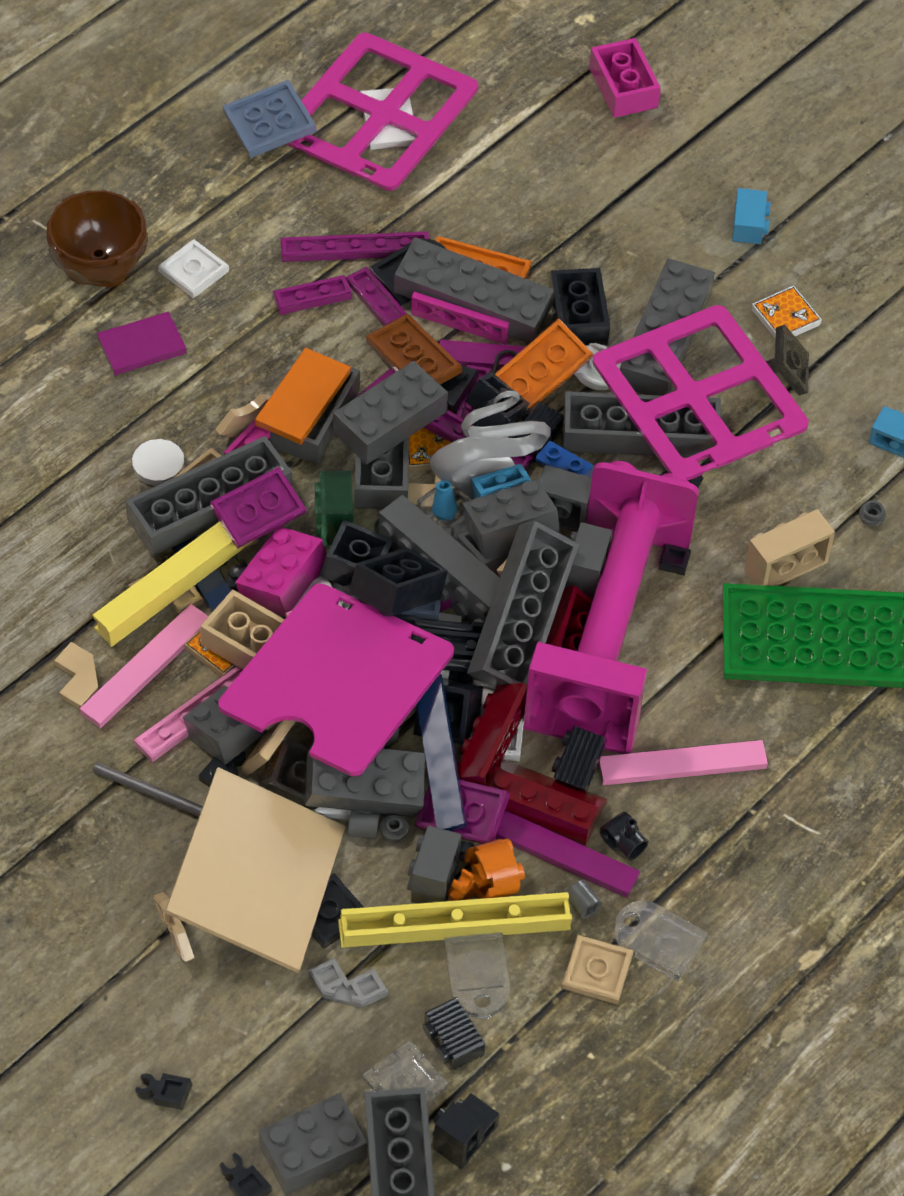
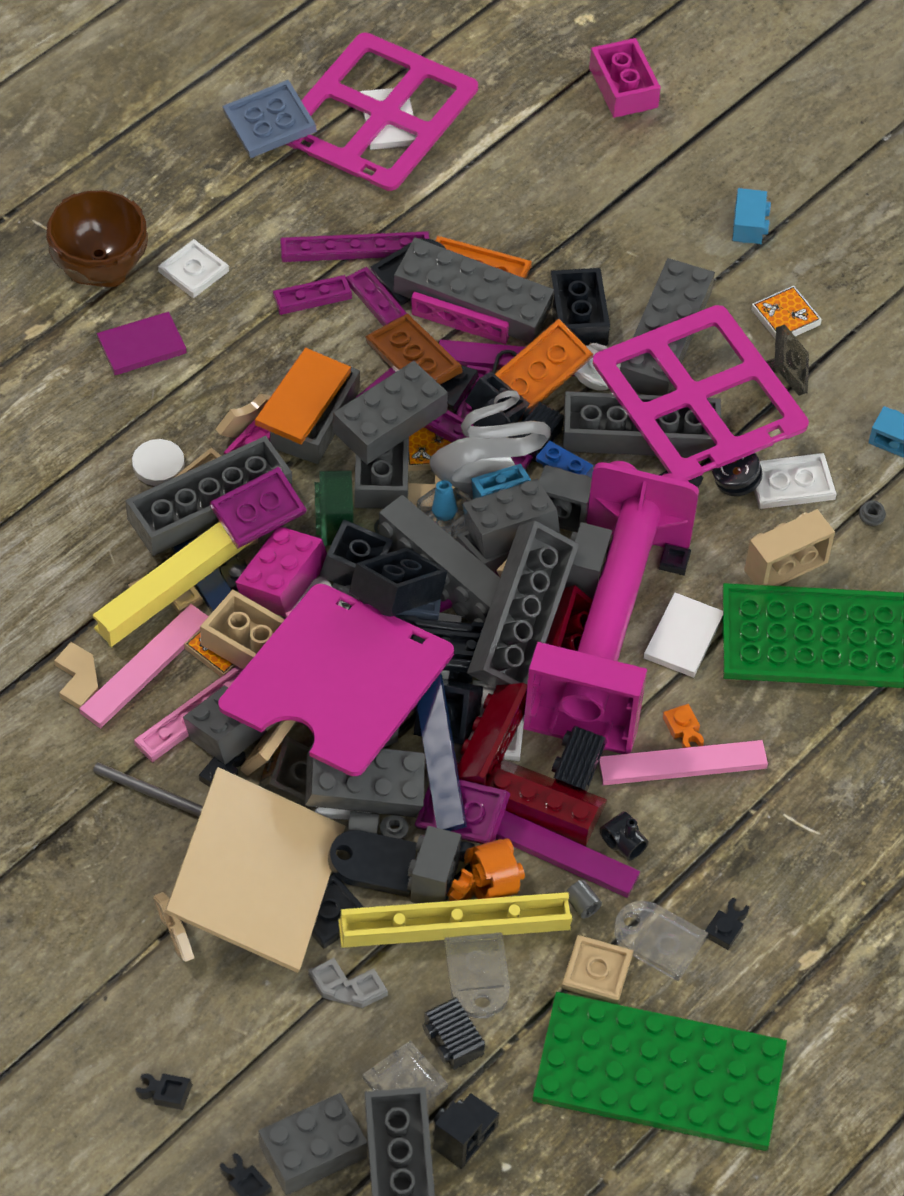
none -> black tile [328,830,417,897]
none -> green plate [532,992,787,1152]
none -> white tile [644,593,723,678]
none -> orange plate [663,703,704,748]
none -> black plate [704,898,749,950]
none -> black head [712,453,763,497]
none -> white tile [754,453,836,509]

